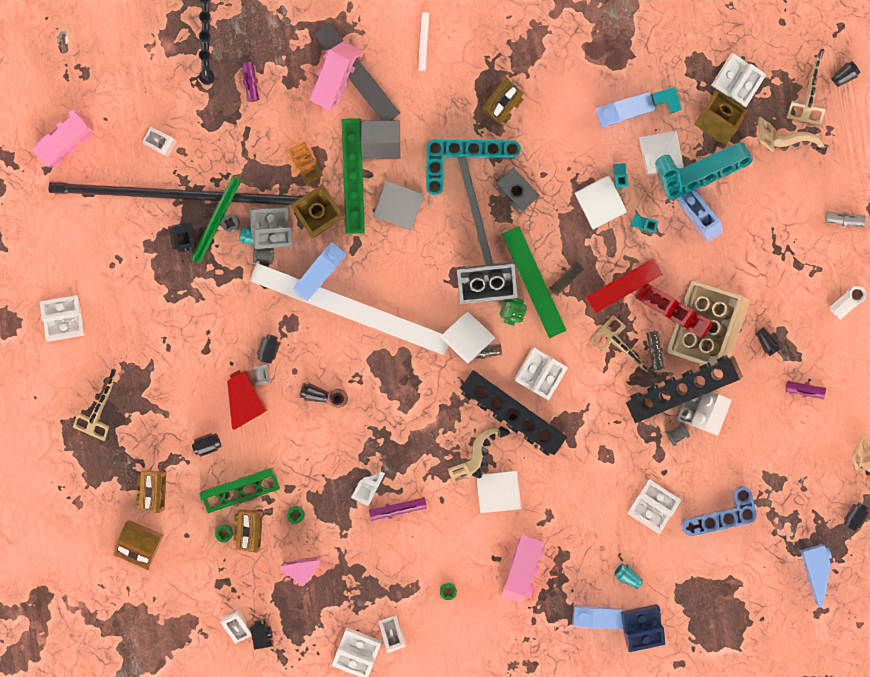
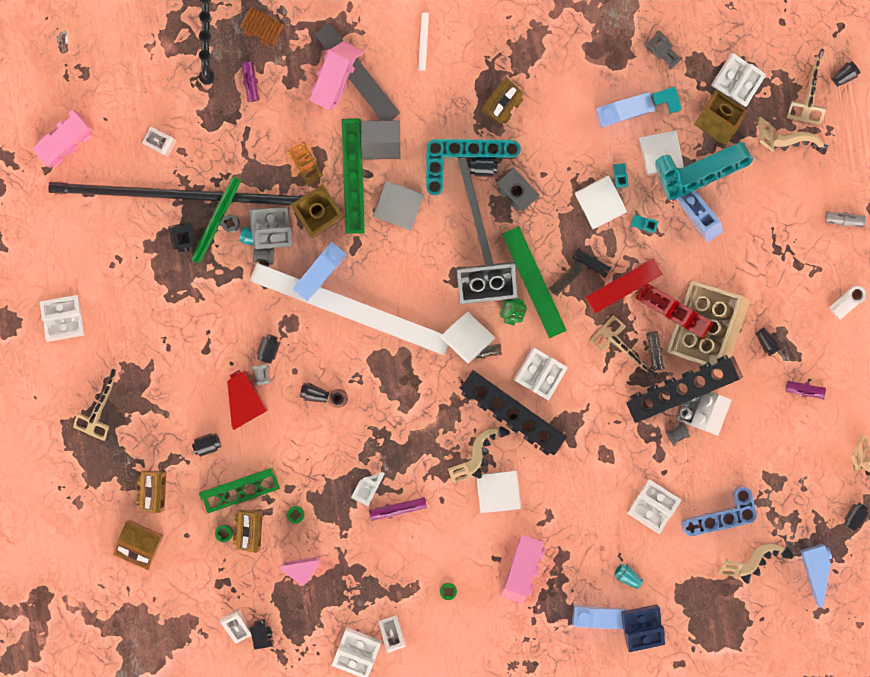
none -> dark orange brick [239,6,285,48]
none -> black brick [470,157,498,177]
none -> black pin [572,248,611,278]
none -> dark grey connector [644,30,682,70]
none -> tan piece [718,544,793,584]

